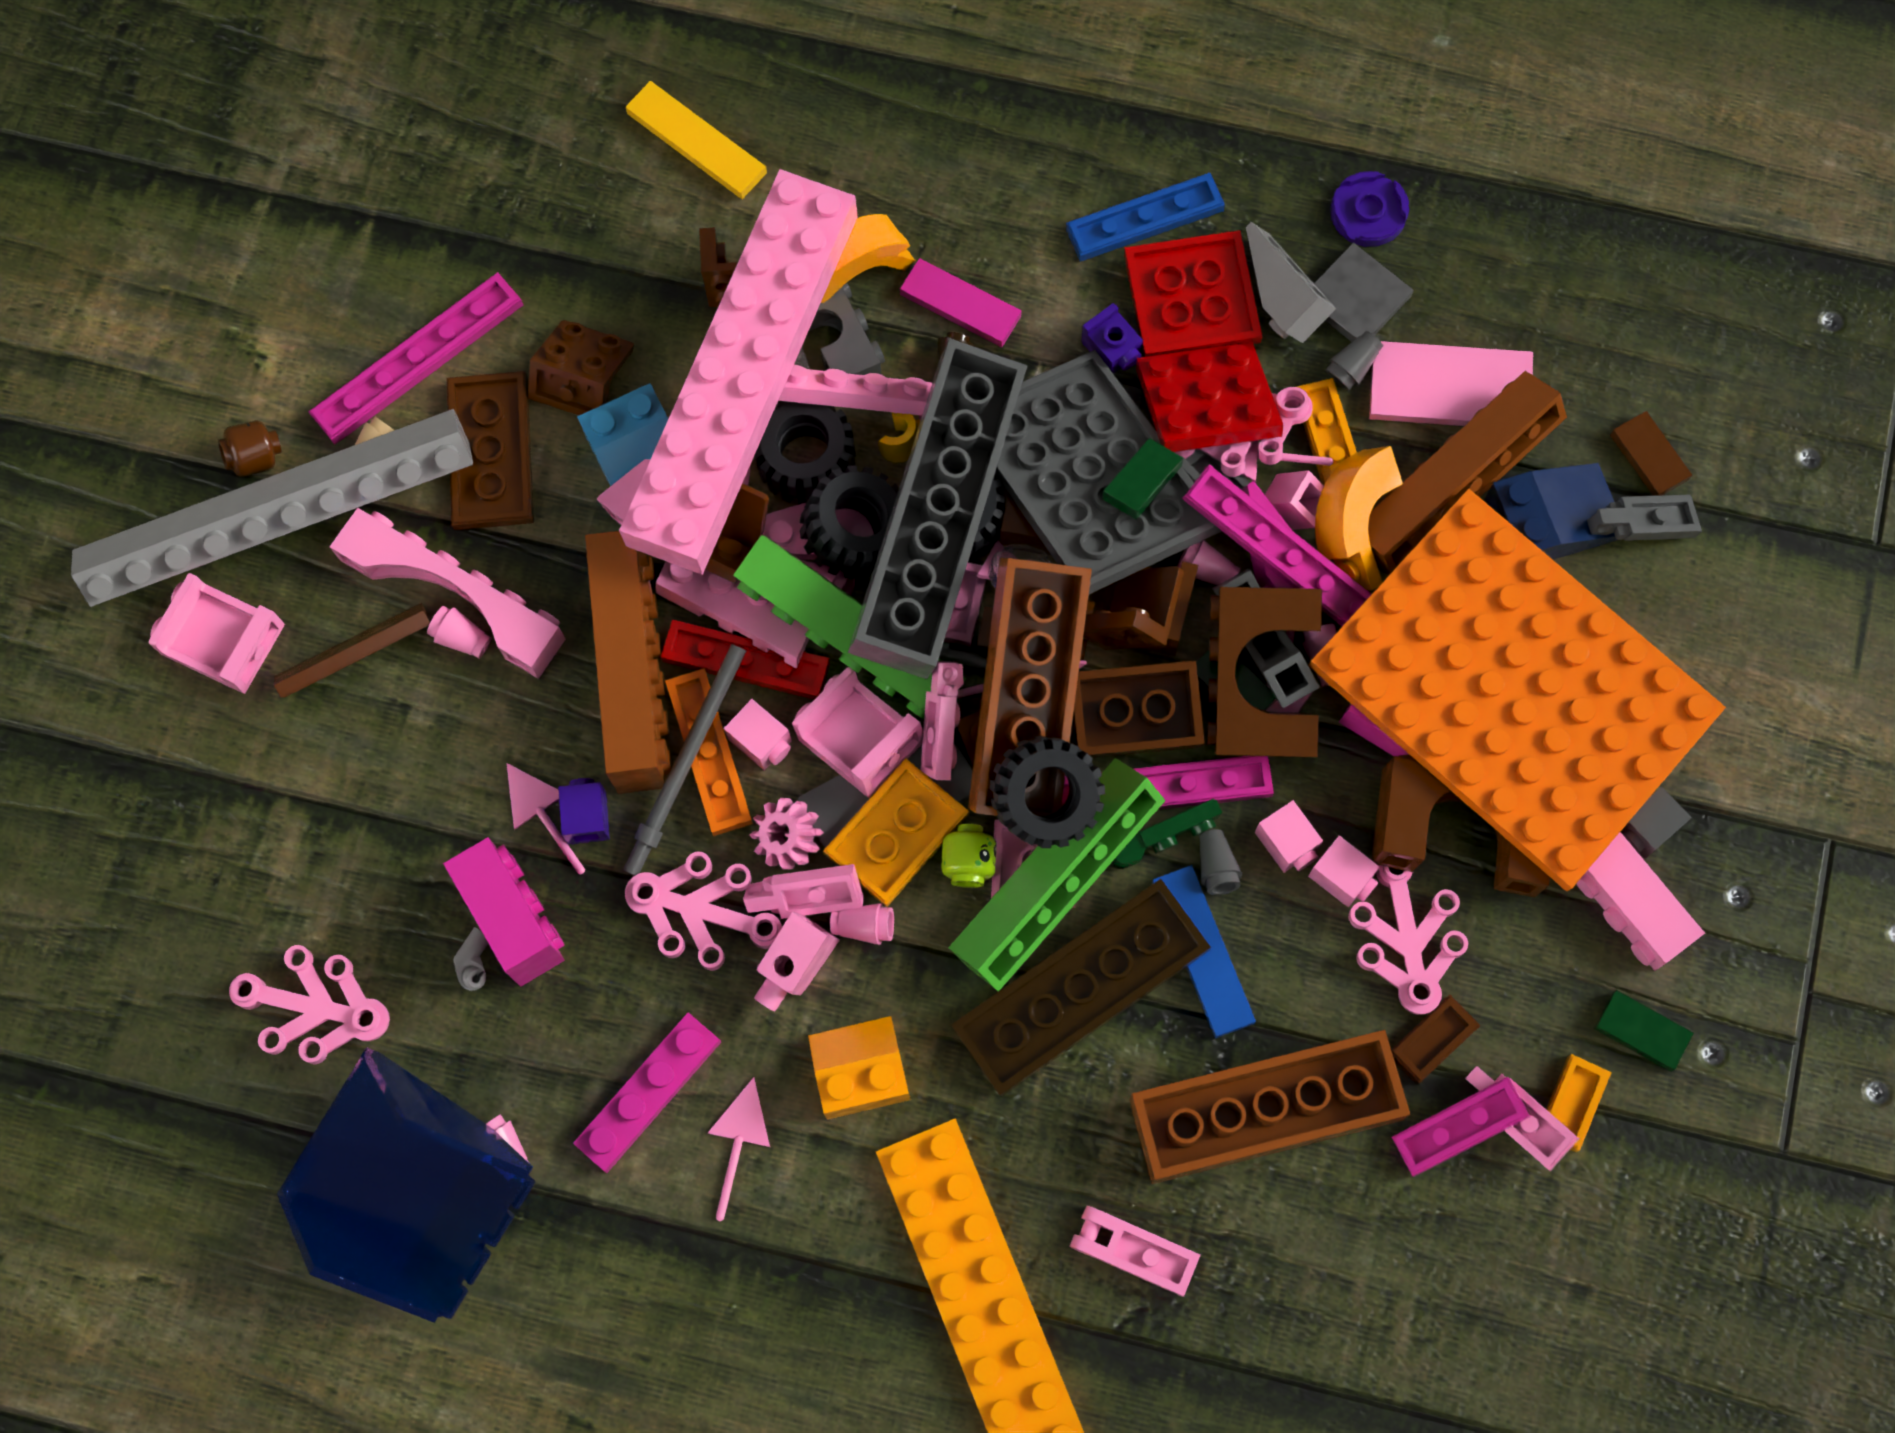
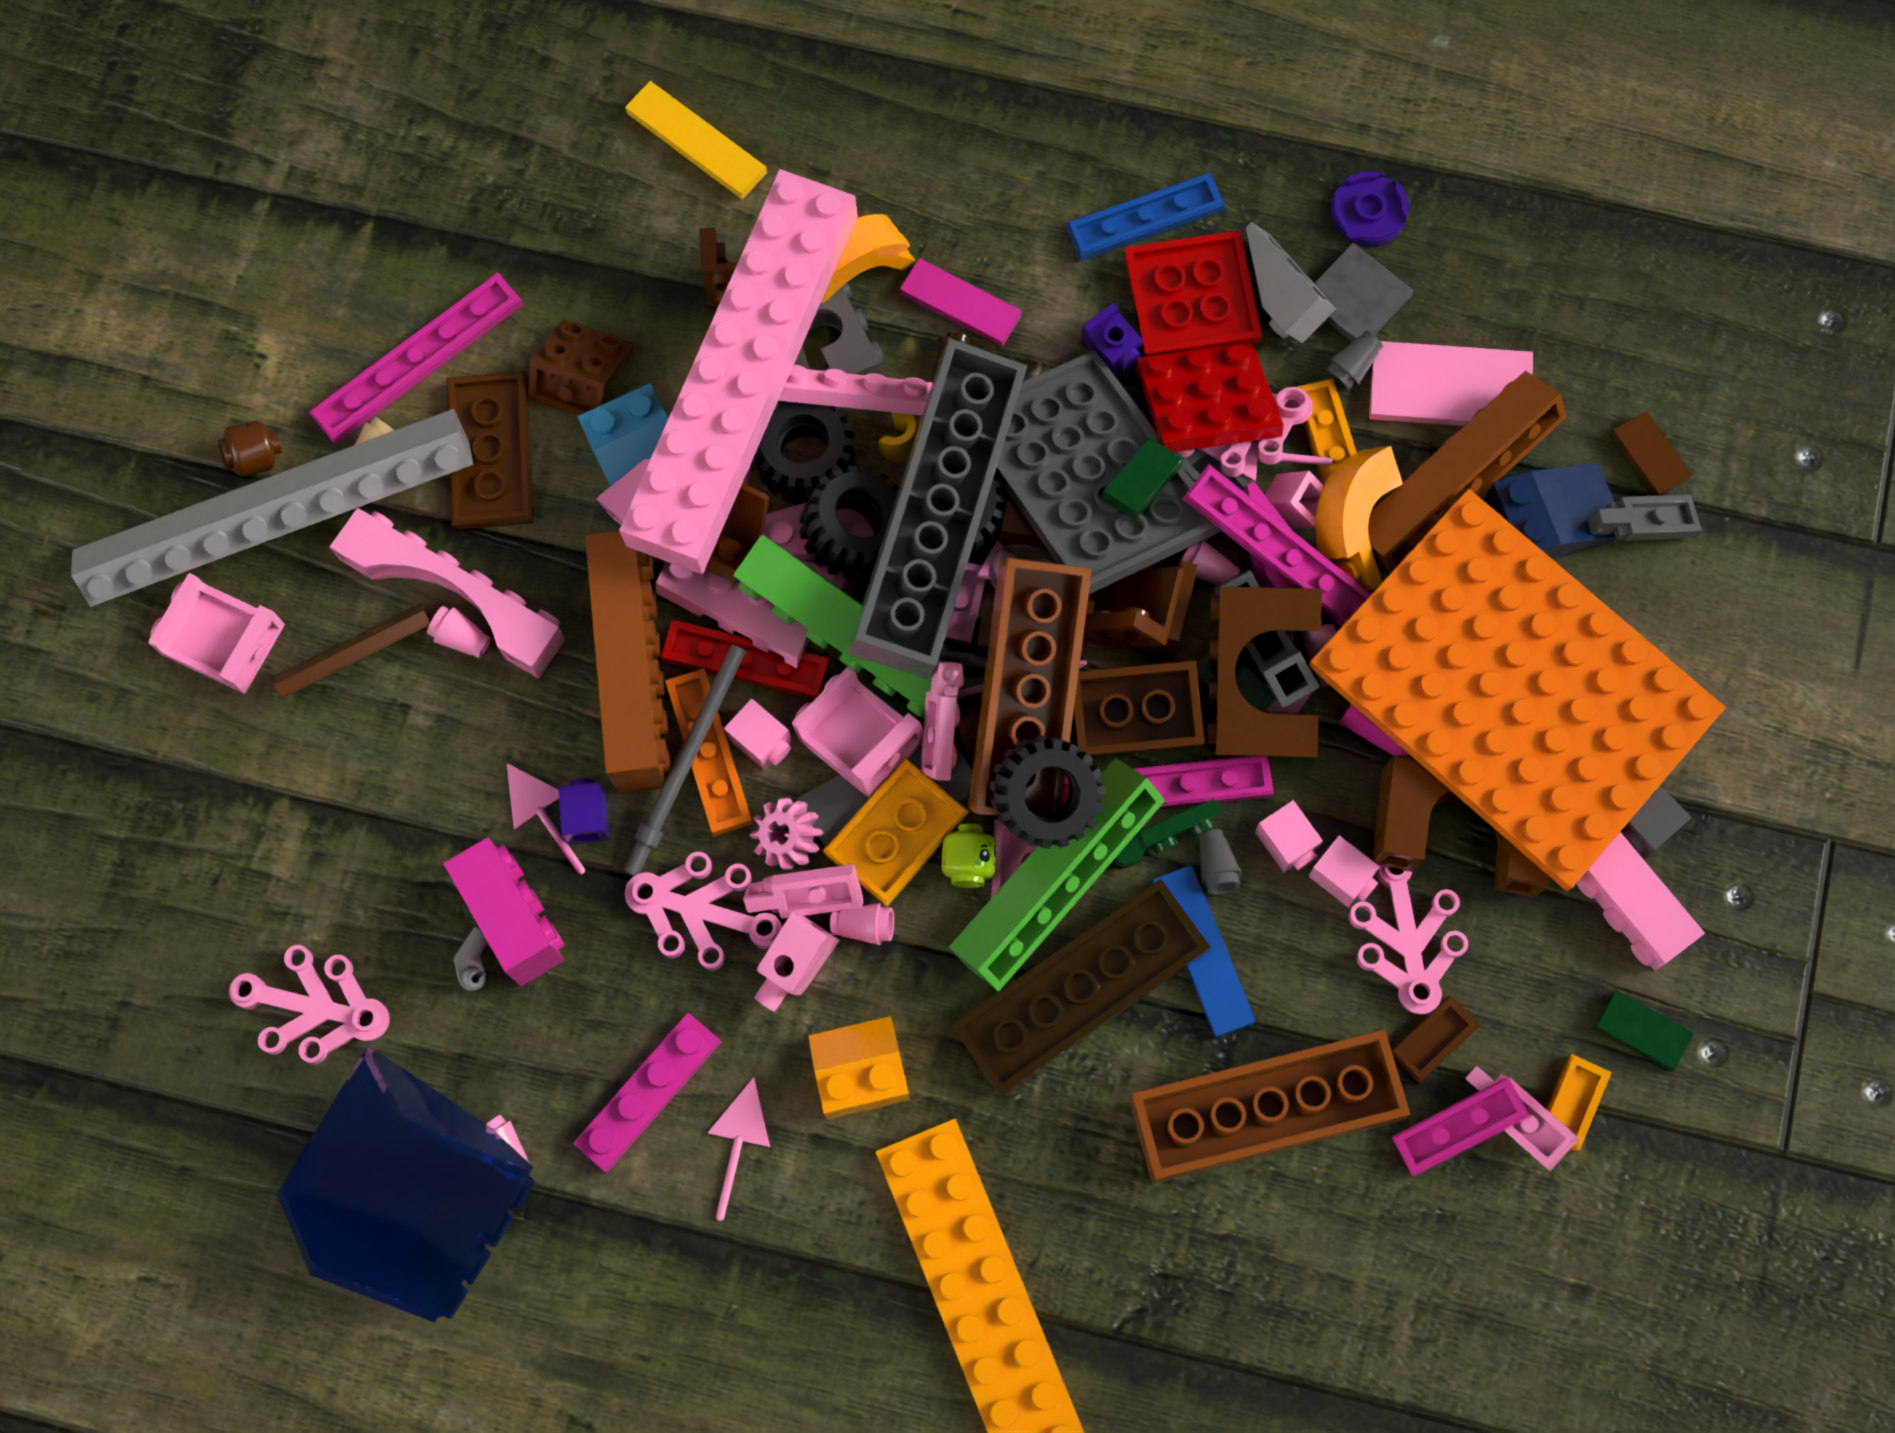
bright pink plate [1069,1206,1200,1297] -> none

